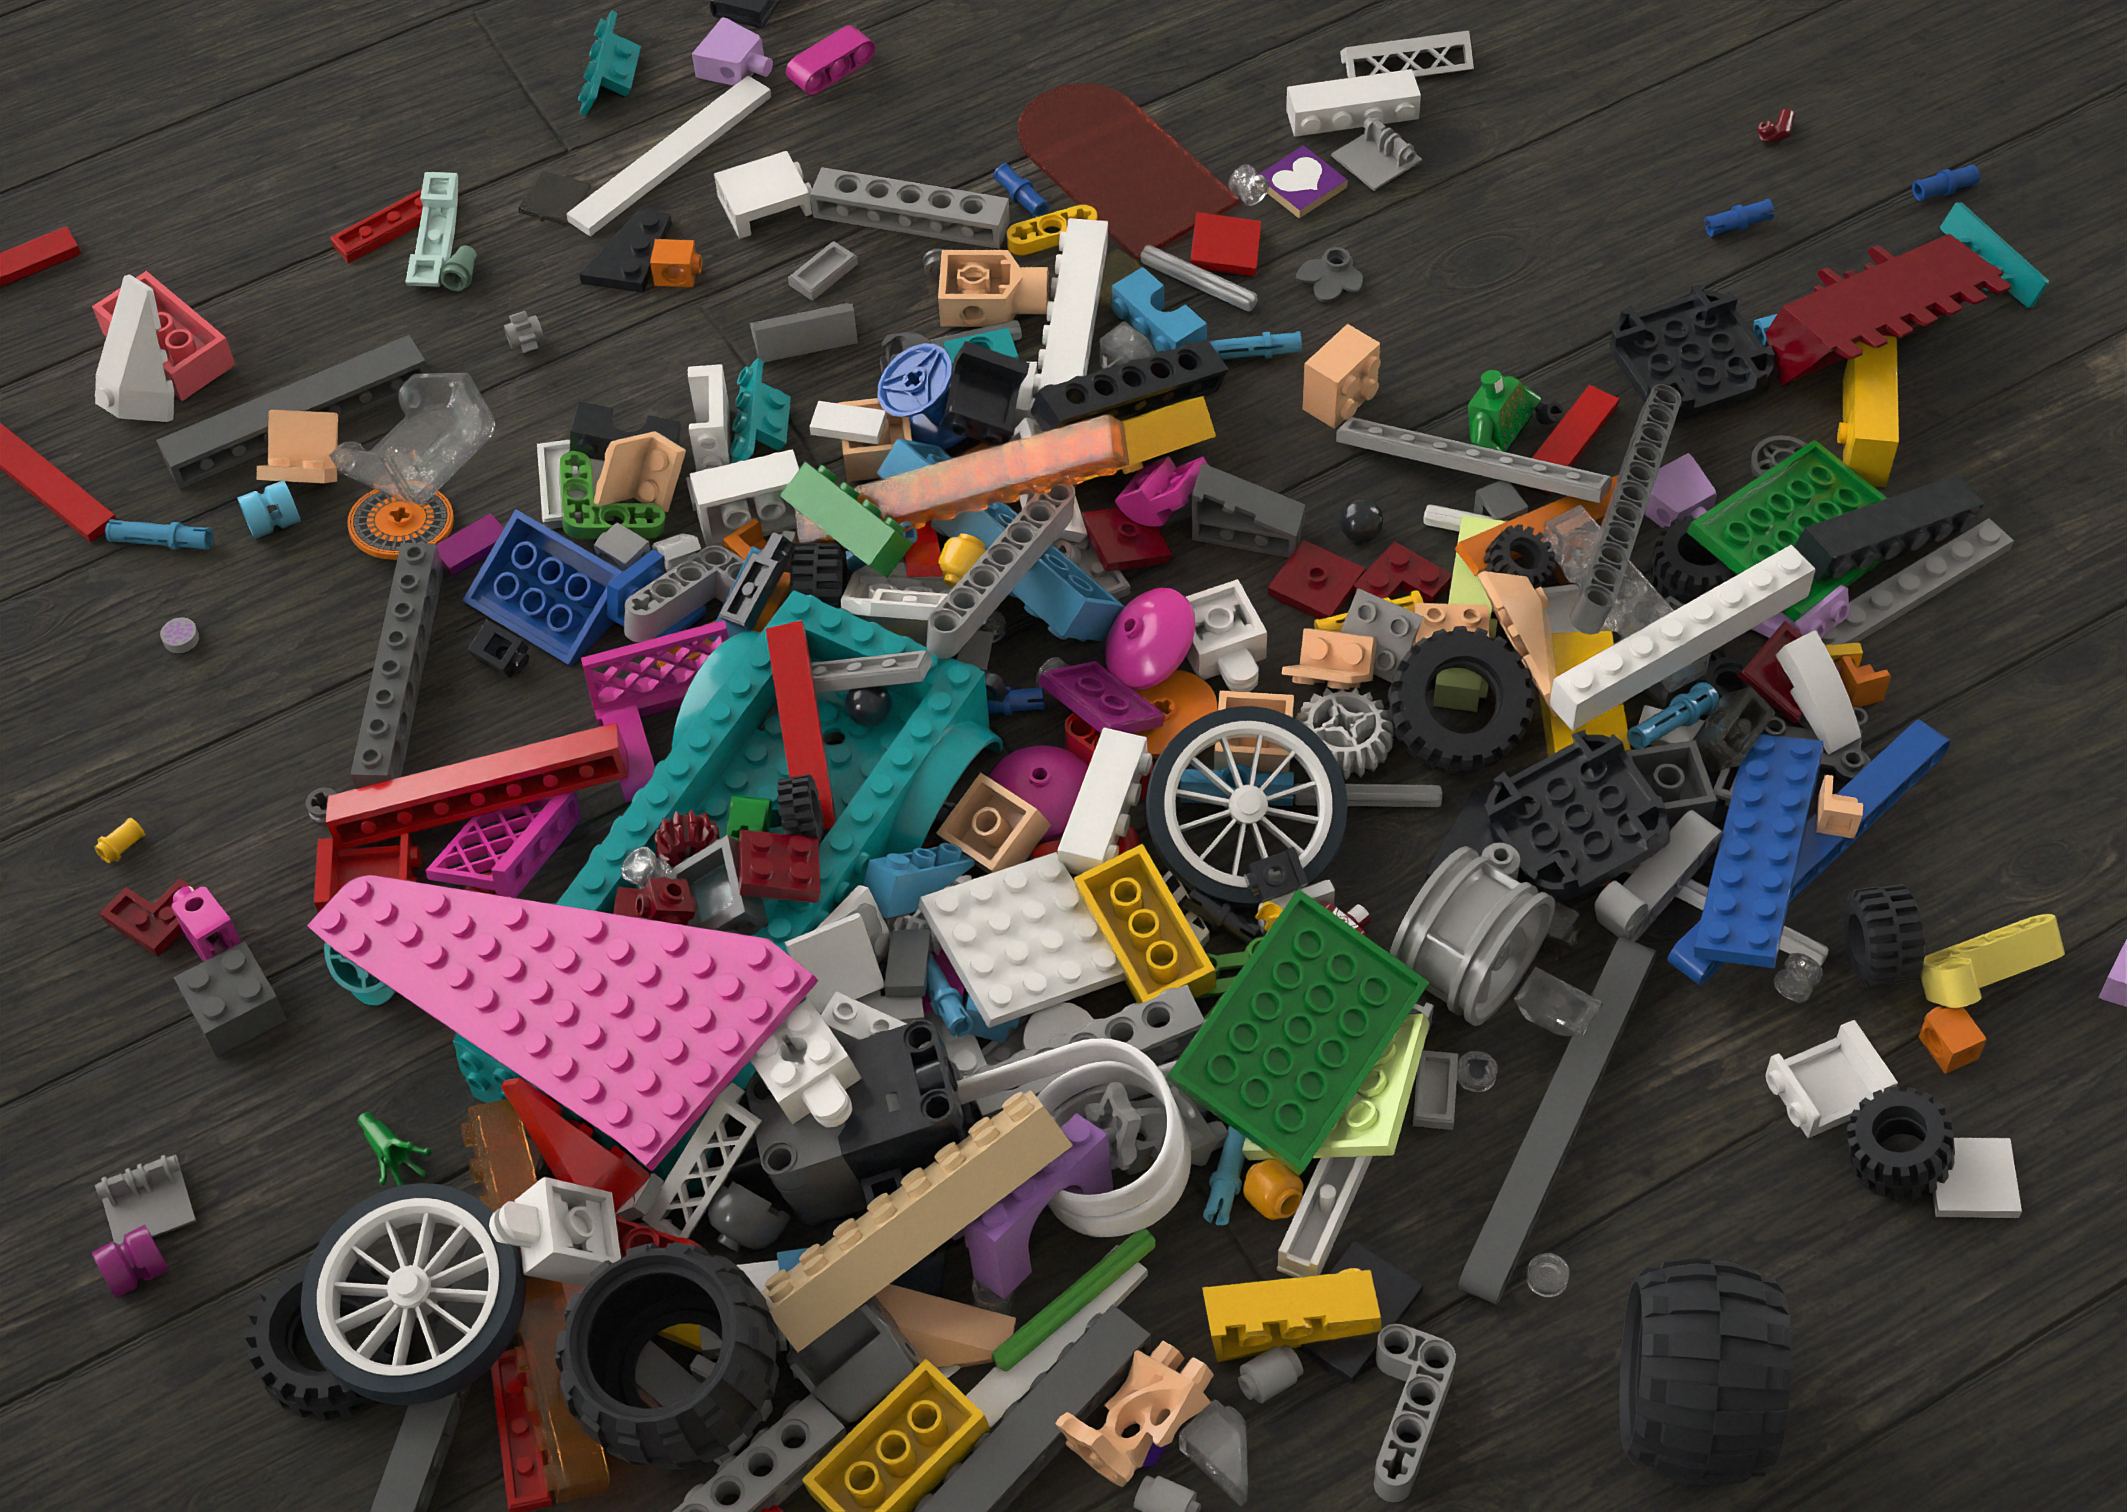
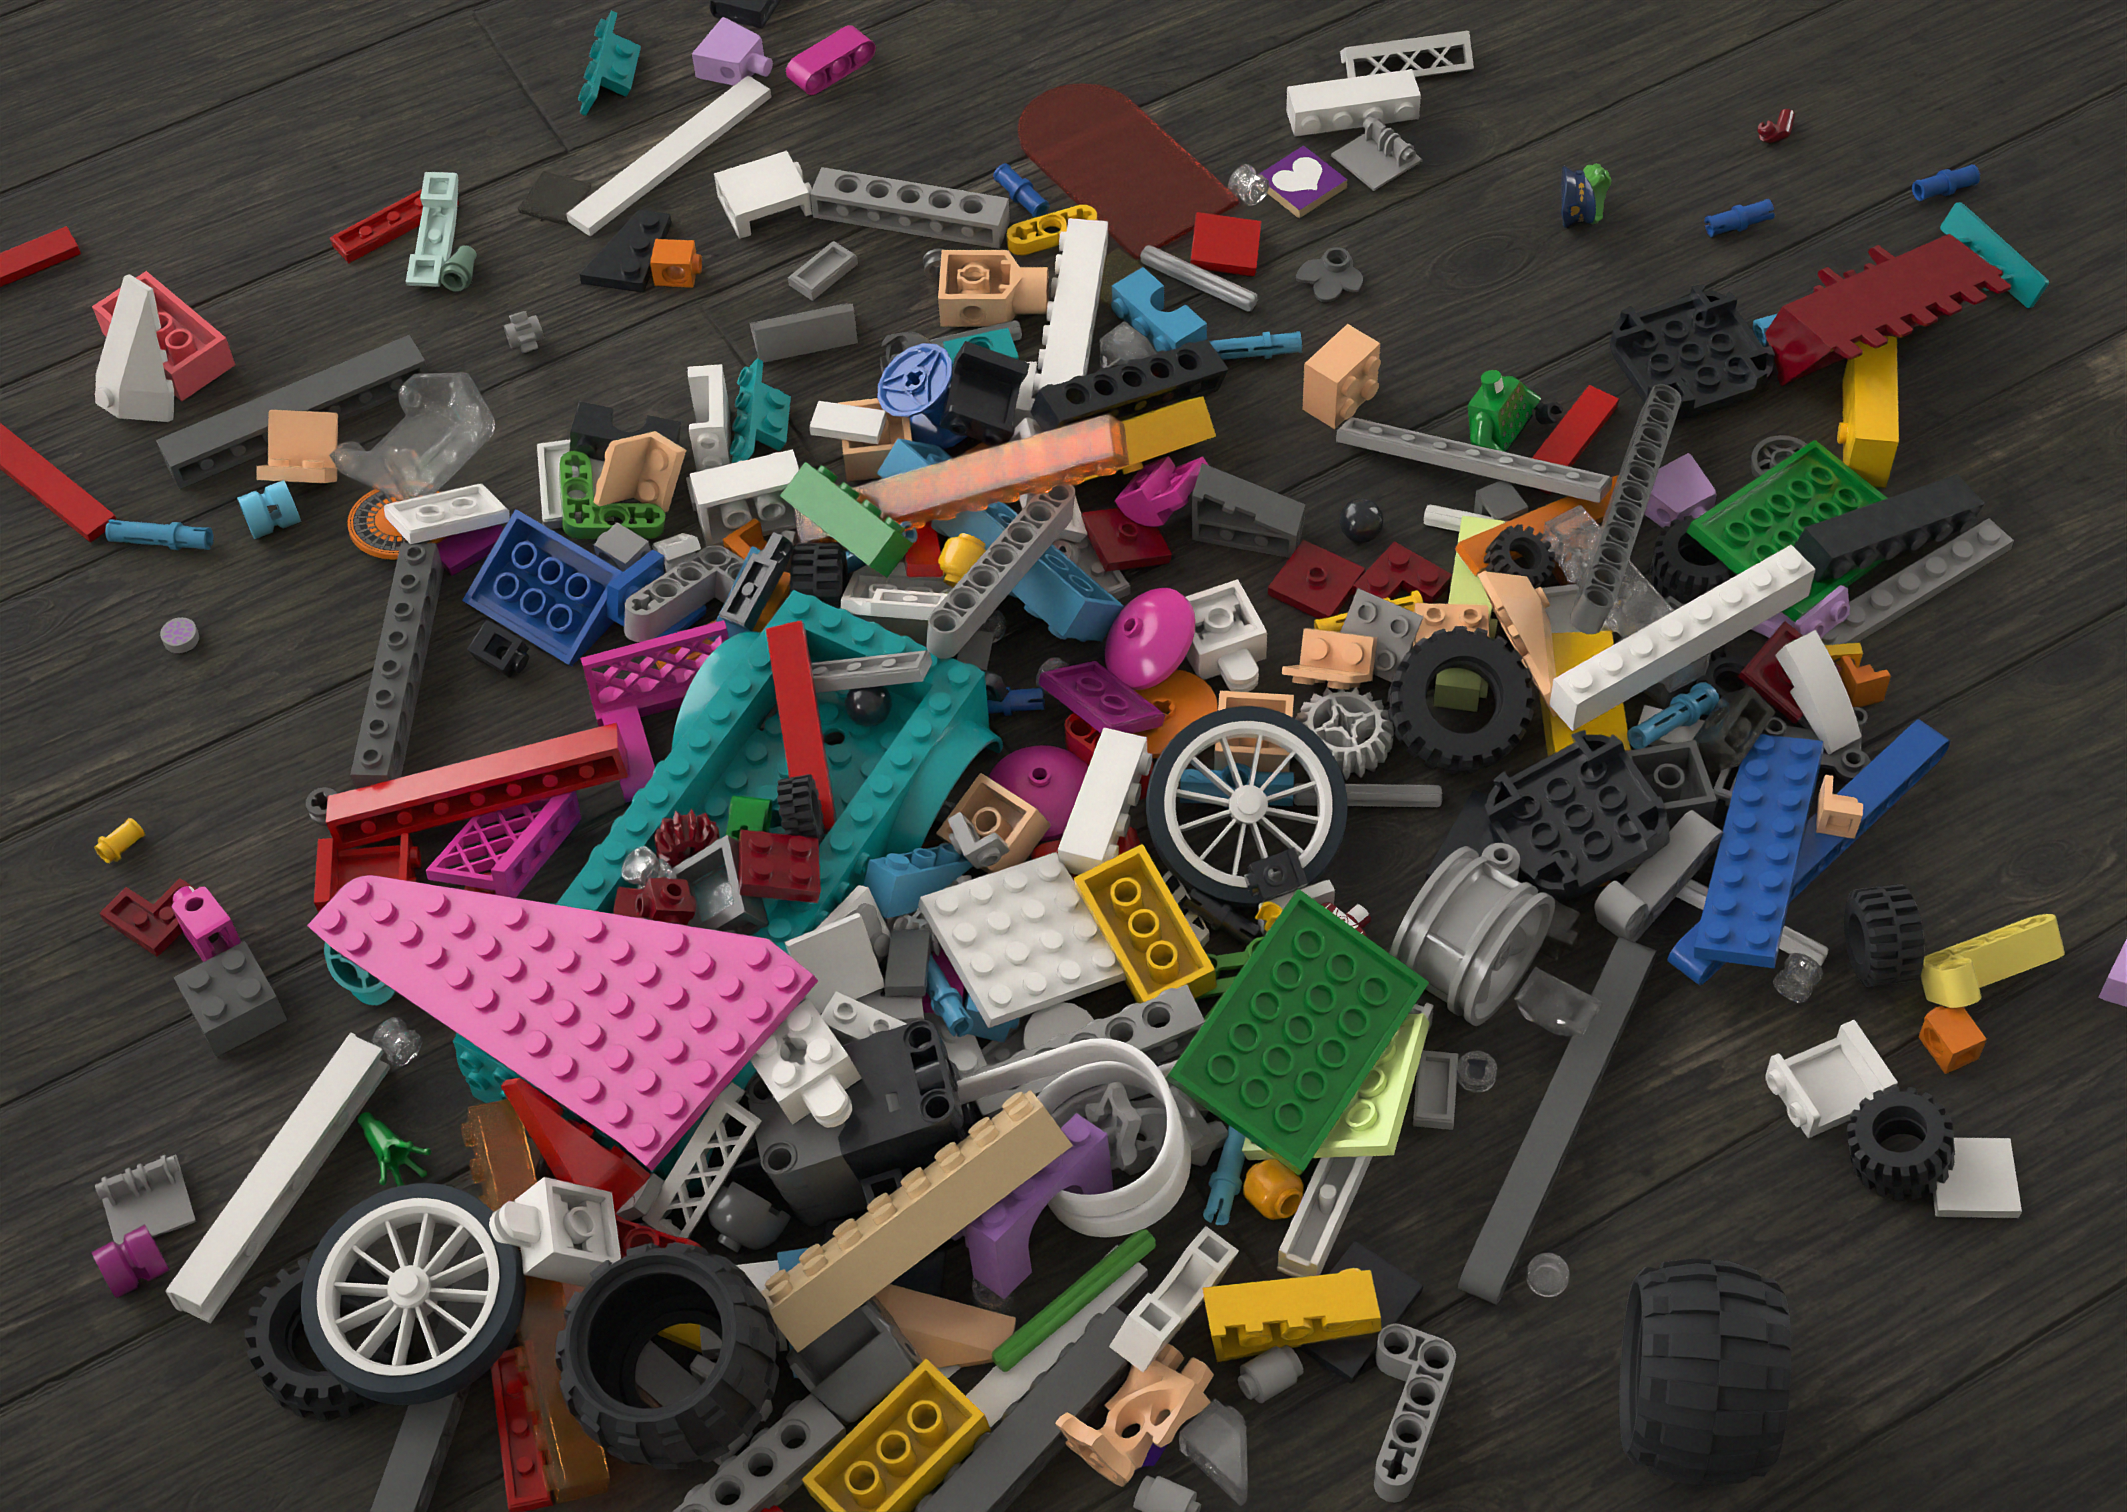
none -> white tile [165,1033,390,1324]
none -> clear wheel [372,1017,422,1067]
none -> white tile [384,484,510,544]
none -> light grey bracket [948,812,1010,869]
none -> white arch [1109,1226,1239,1373]
none -> dark blue piece [1561,163,1611,228]

